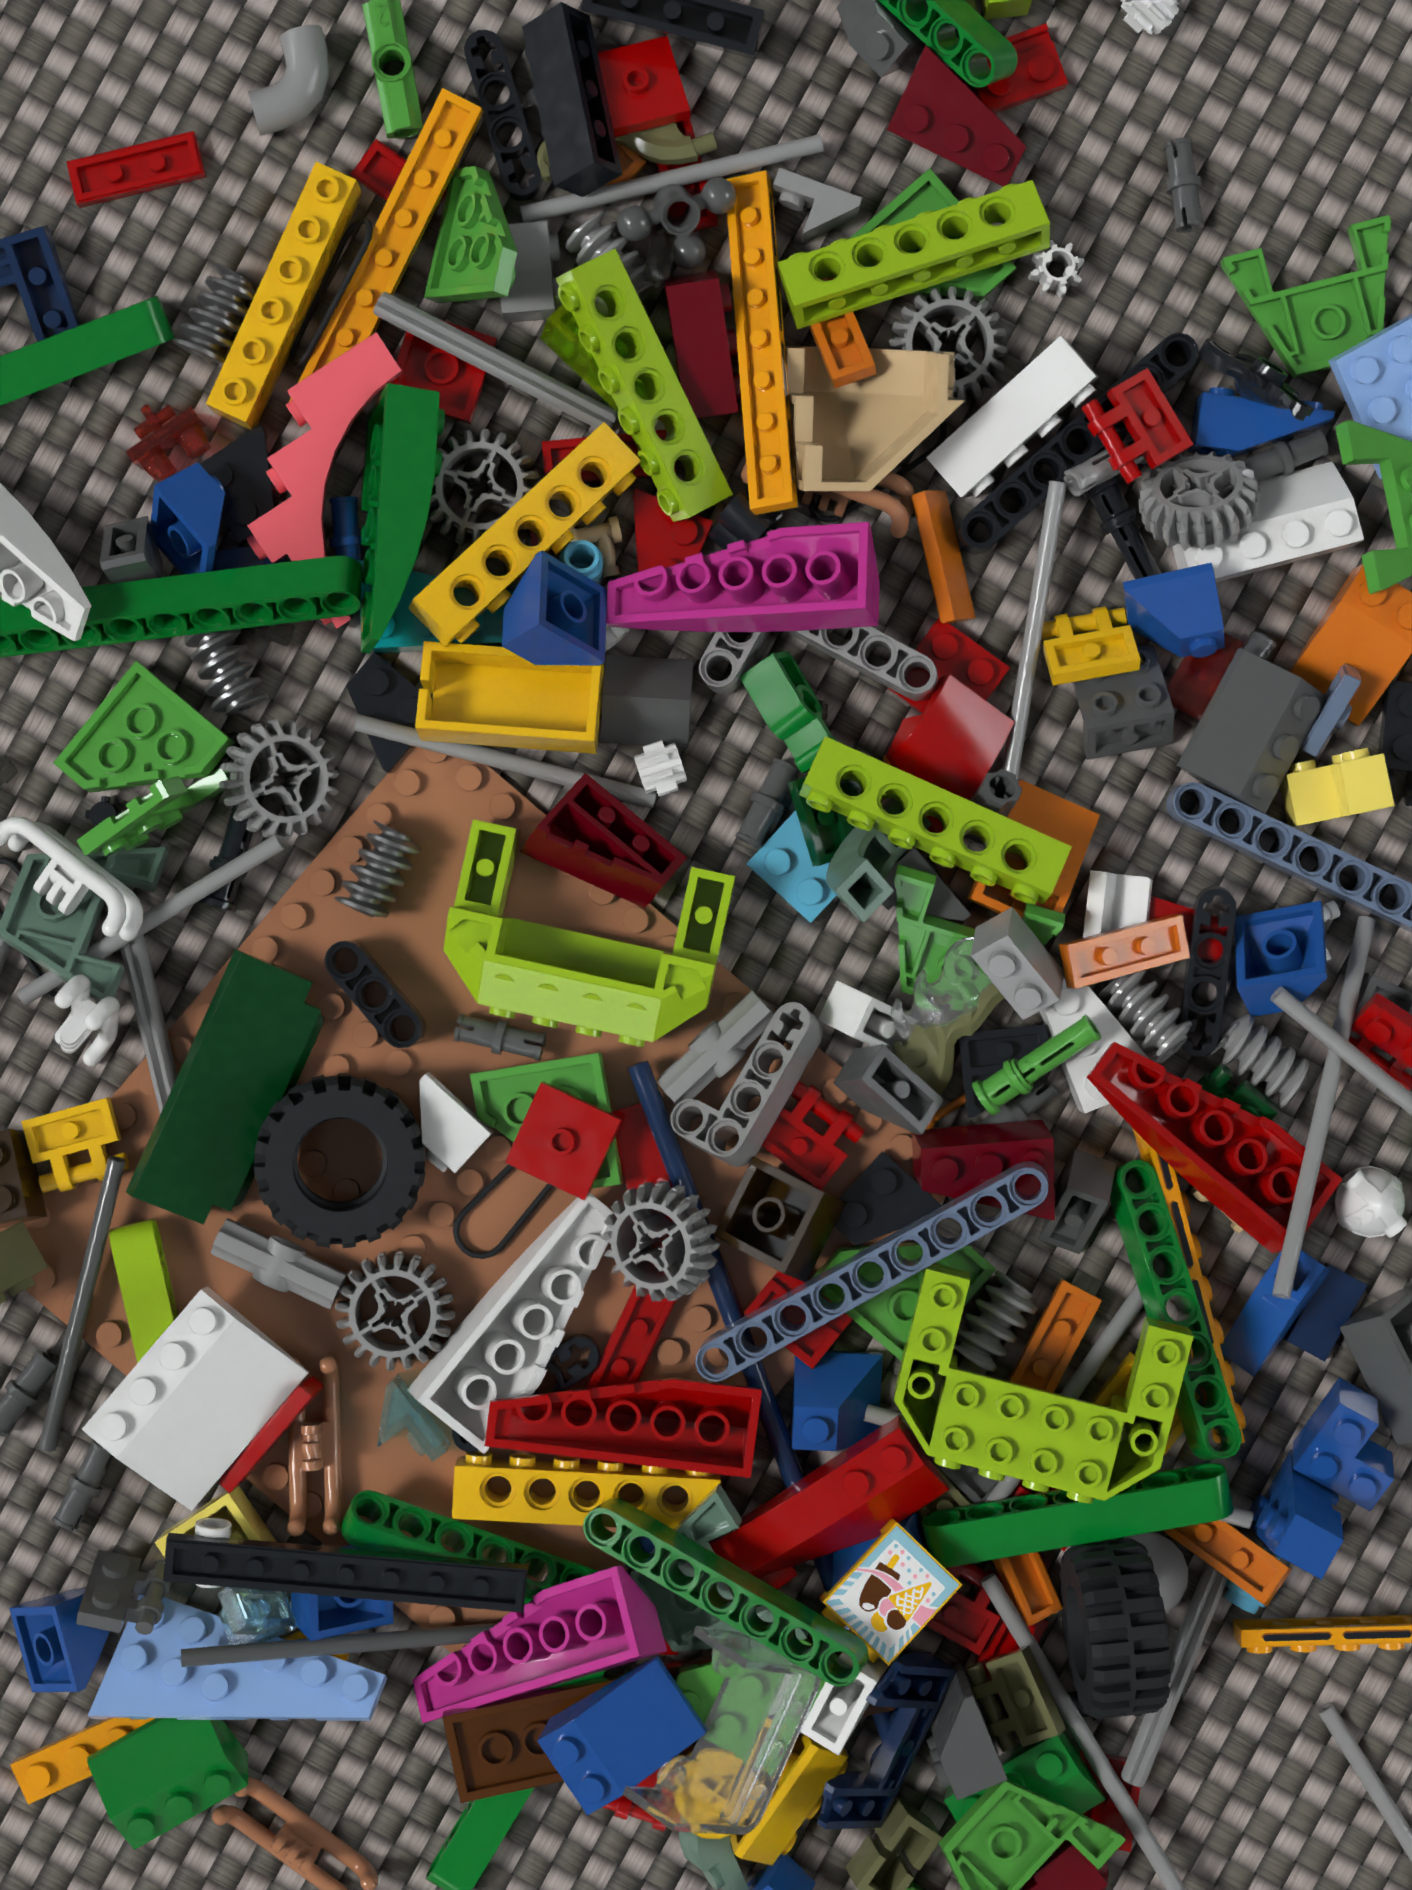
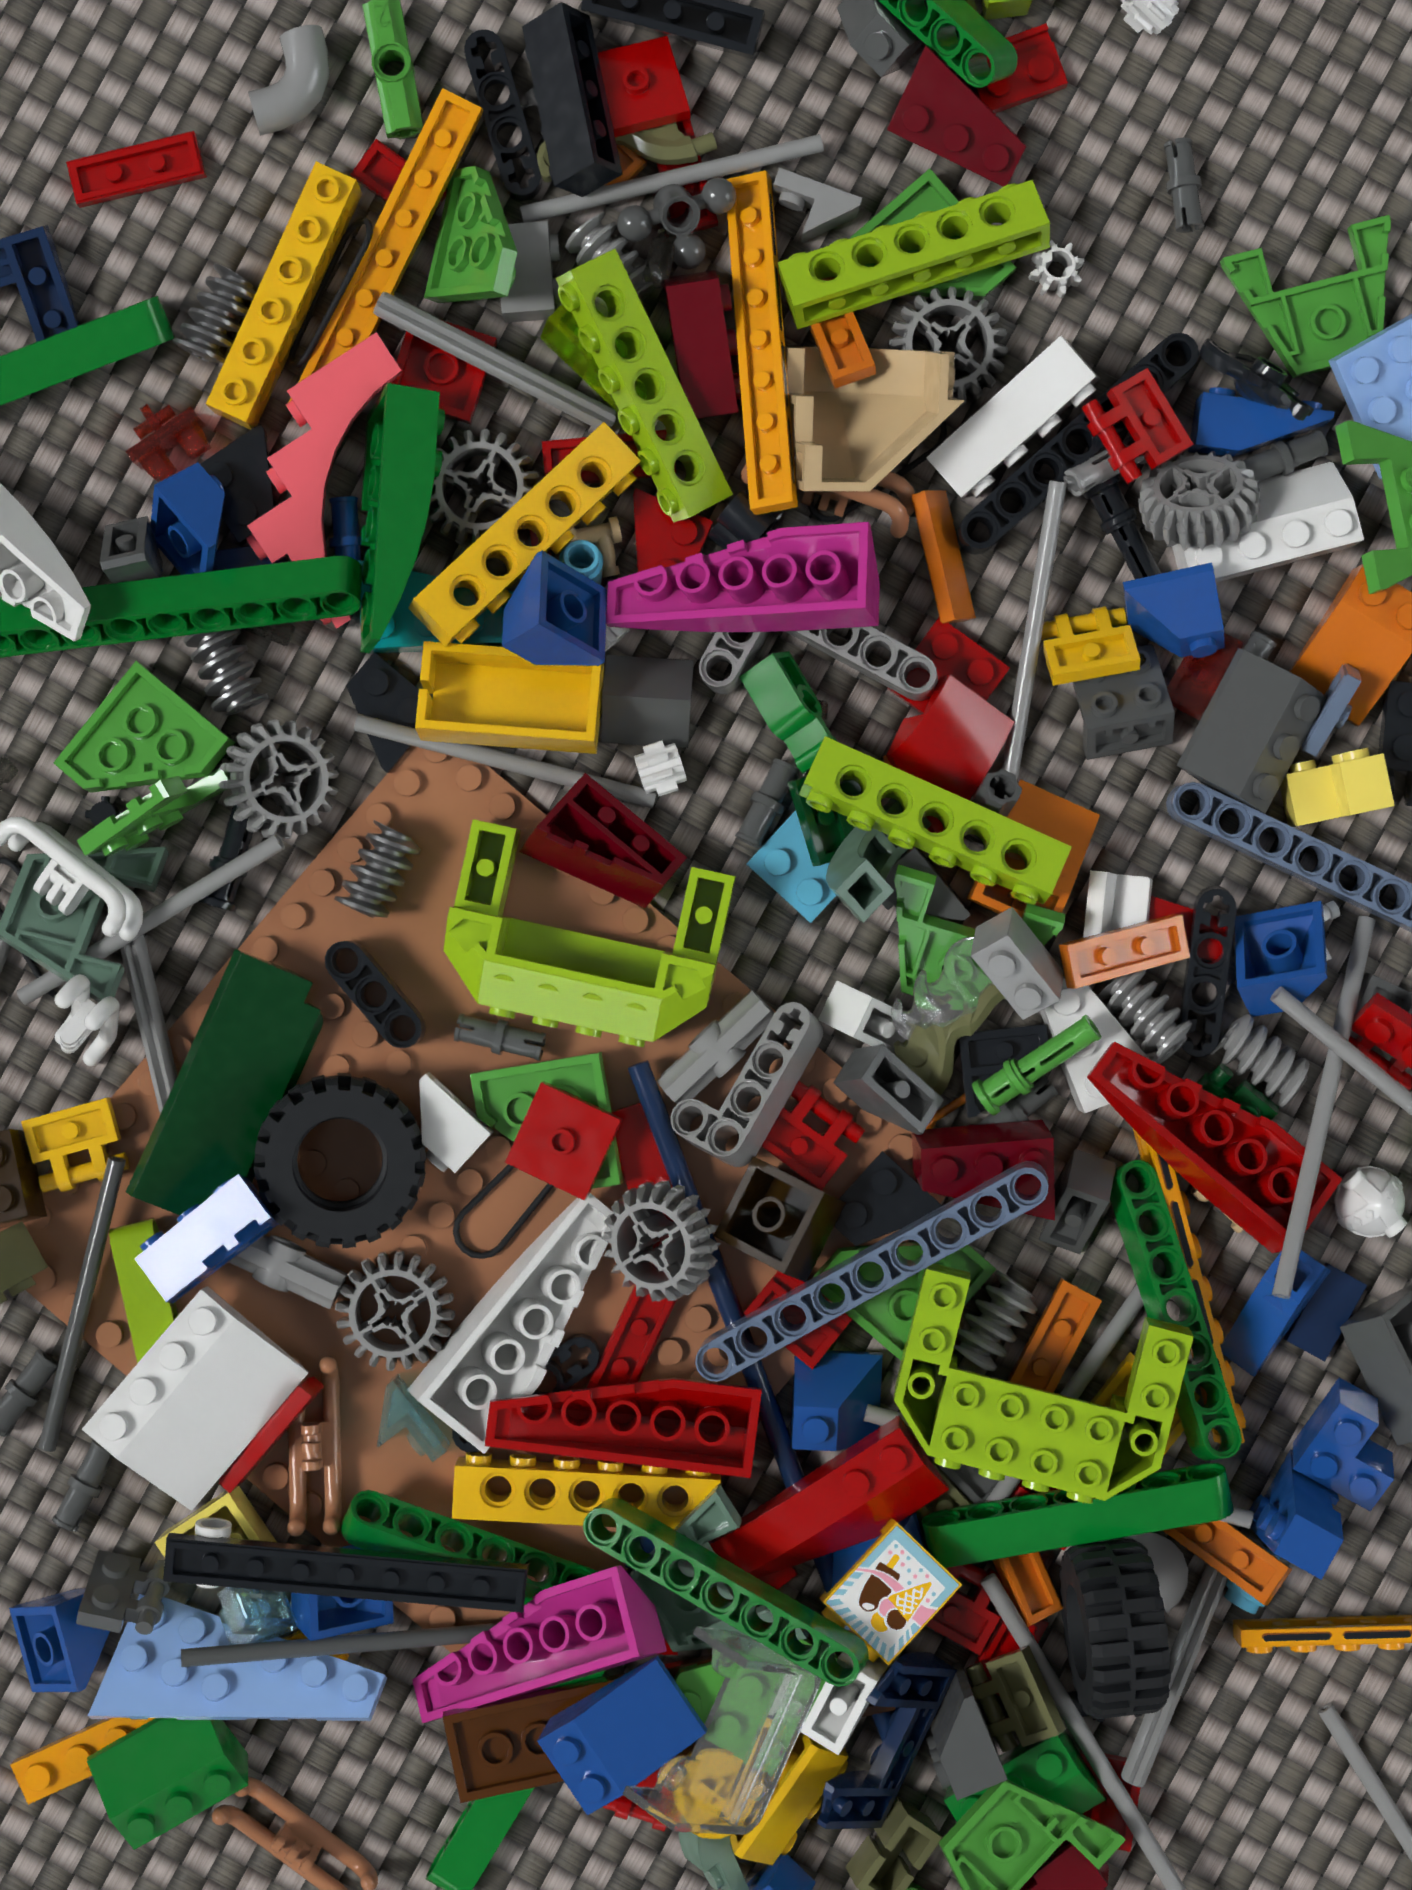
none -> wedge [135,1174,279,1303]

